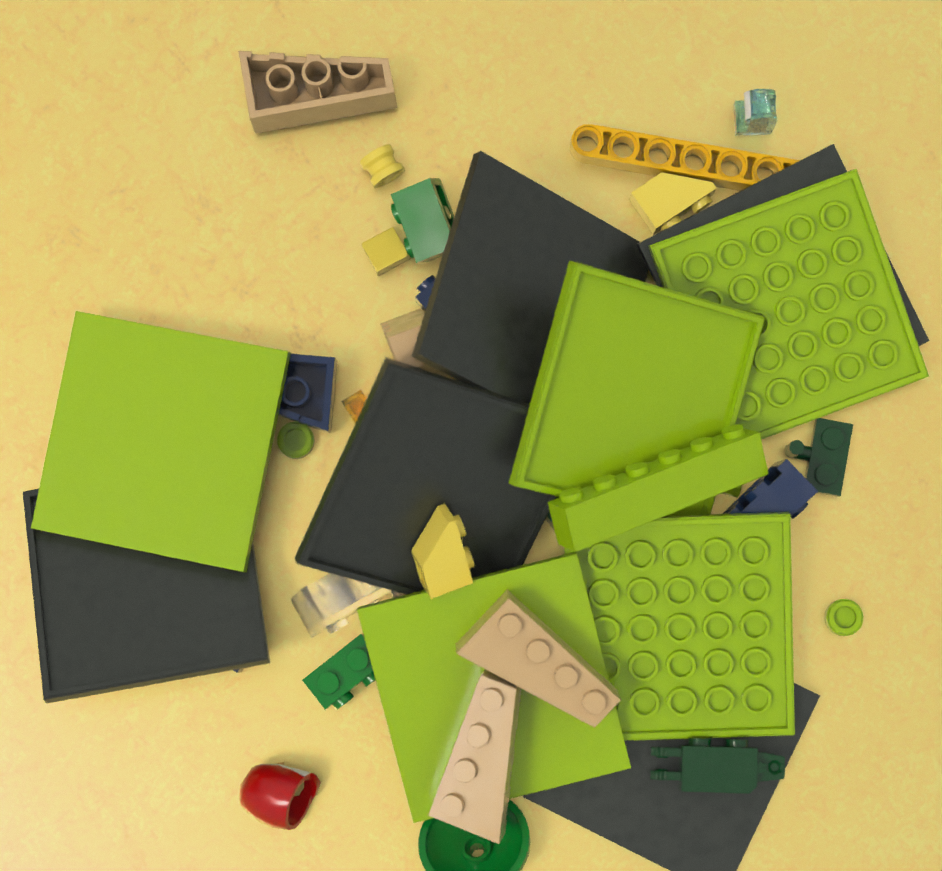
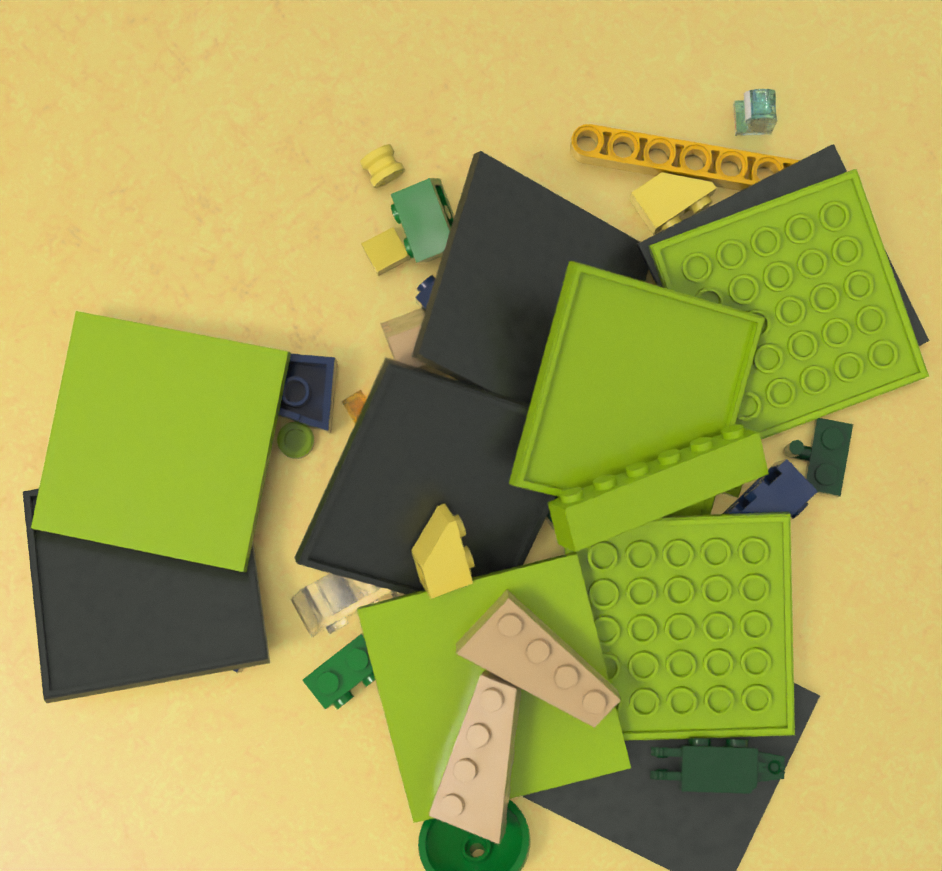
tan wedge [238,51,397,134] -> none
red piece [239,762,321,830] -> none
lime tile [825,599,863,636] -> none

